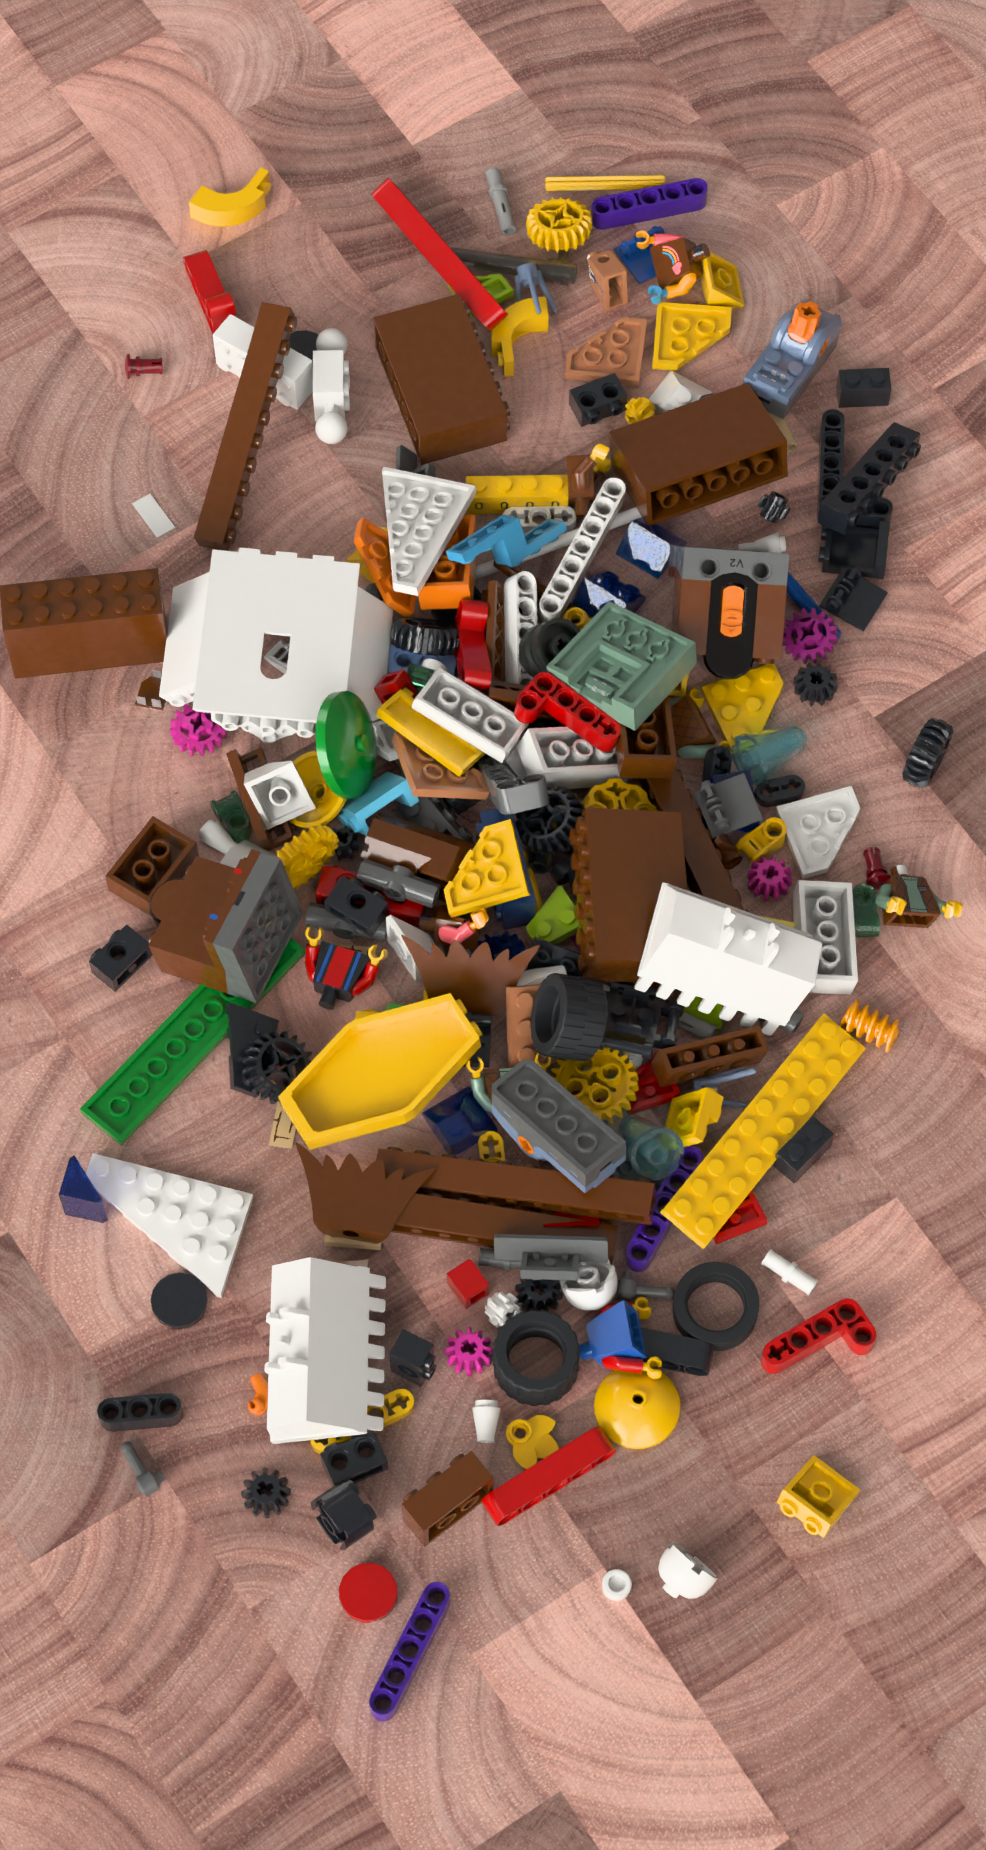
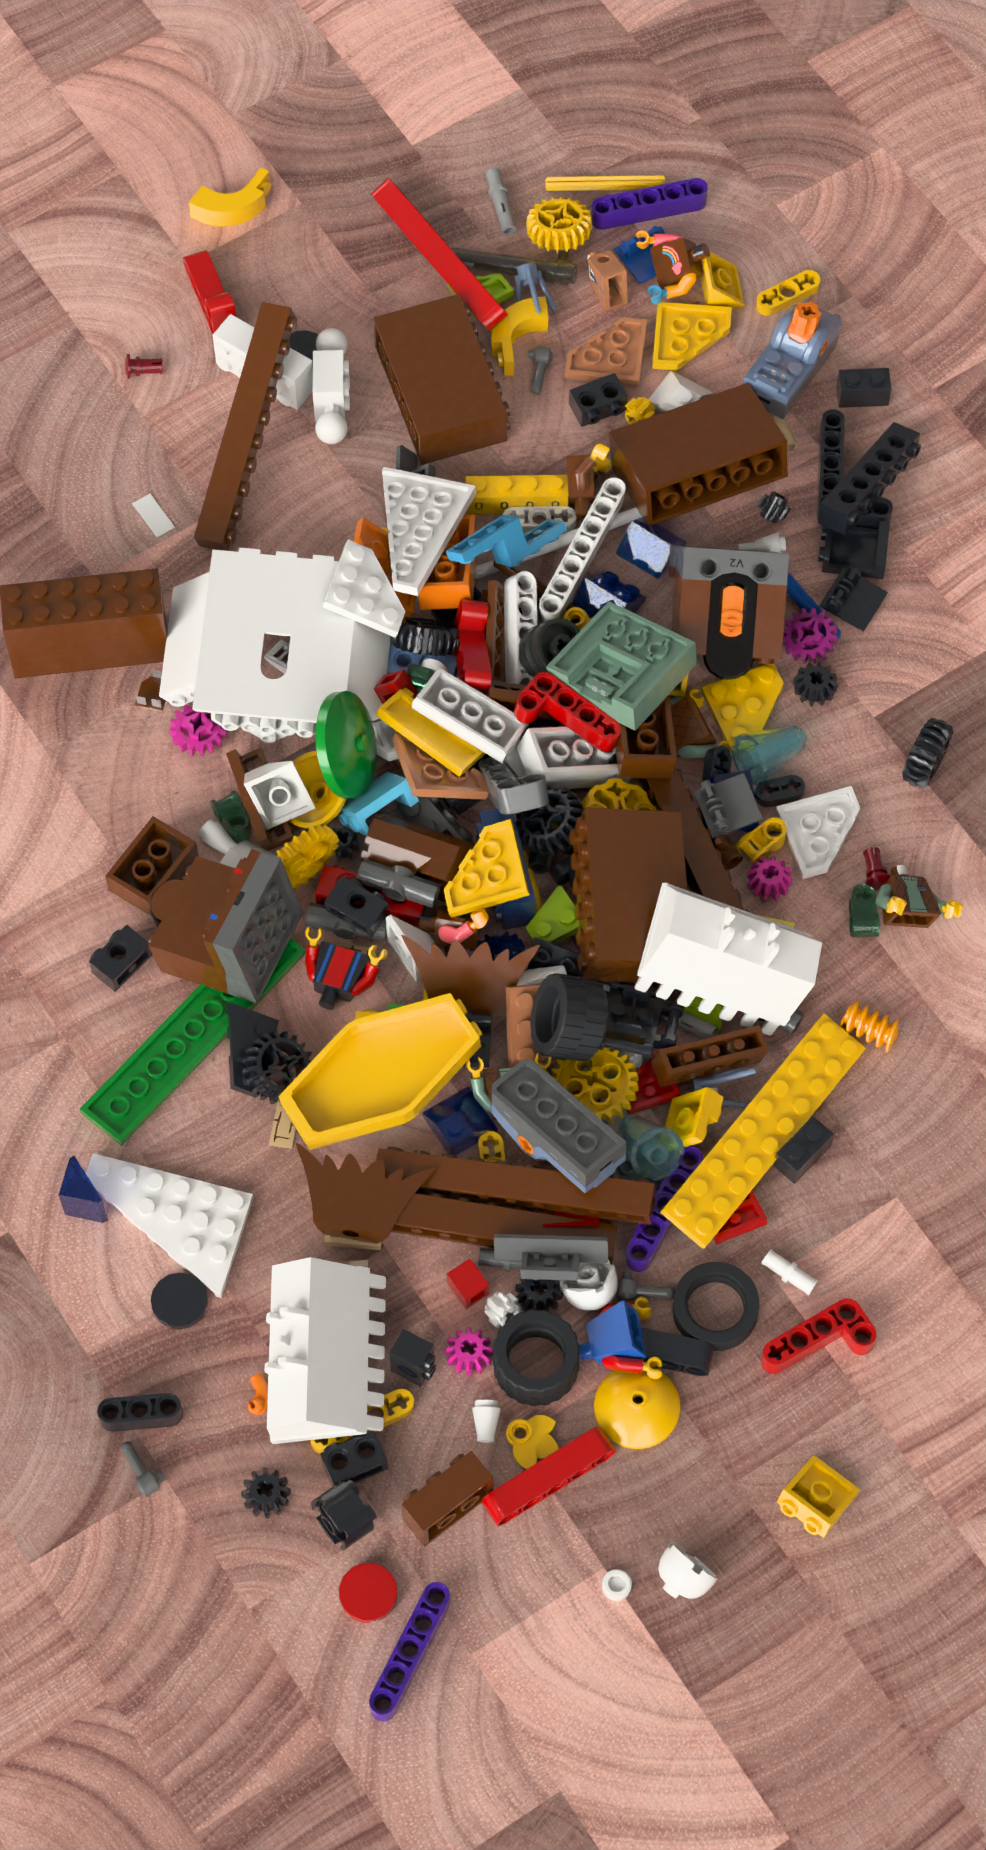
white brick [792,880,858,995] -> none
none -> white plate [322,539,405,637]
none -> dark grey piece [527,346,553,394]
none -> yellow beam [756,270,820,316]

